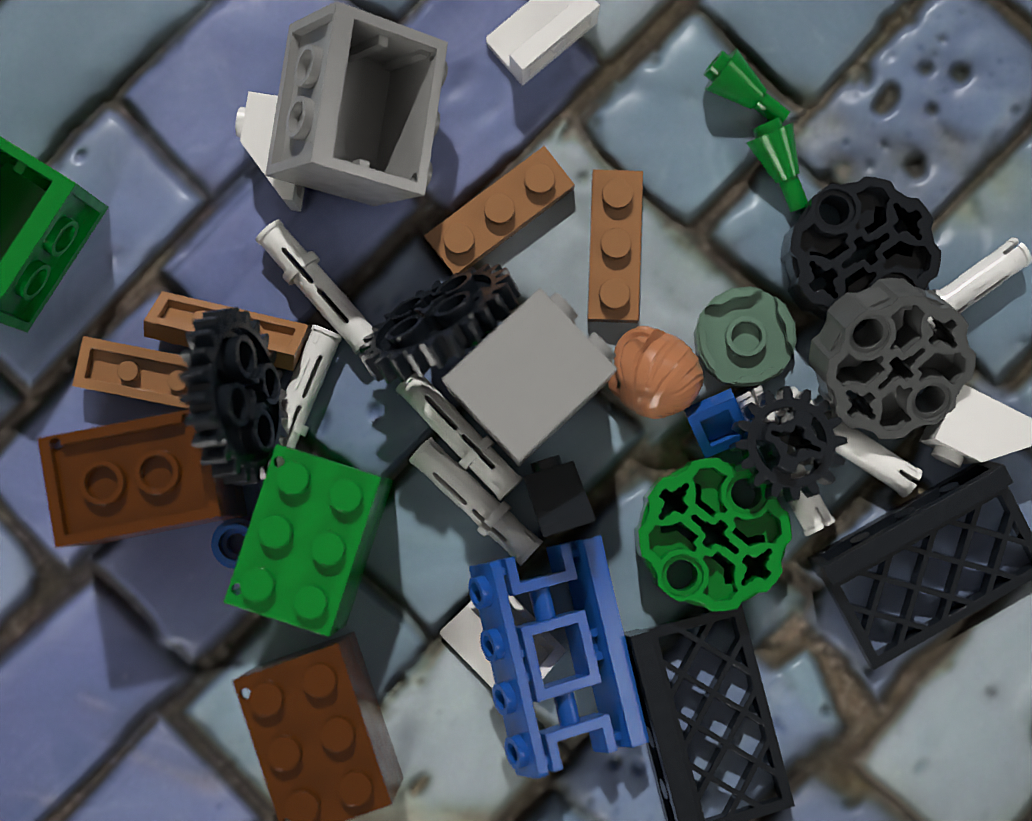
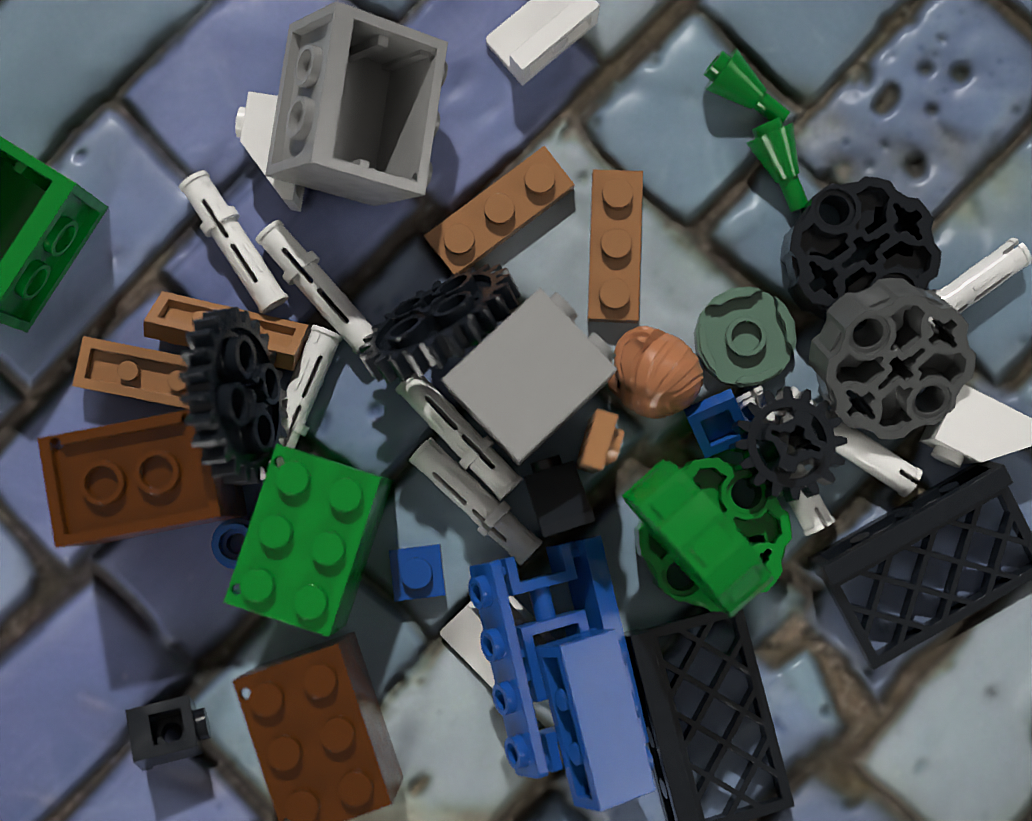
none -> black brick [125,695,211,771]
none -> white pin [179,170,289,314]
none -> blue plate [389,544,446,602]
none -> brick [535,629,656,812]
none -> medium nougat plate [575,409,624,474]
none -> green connector [622,459,774,618]

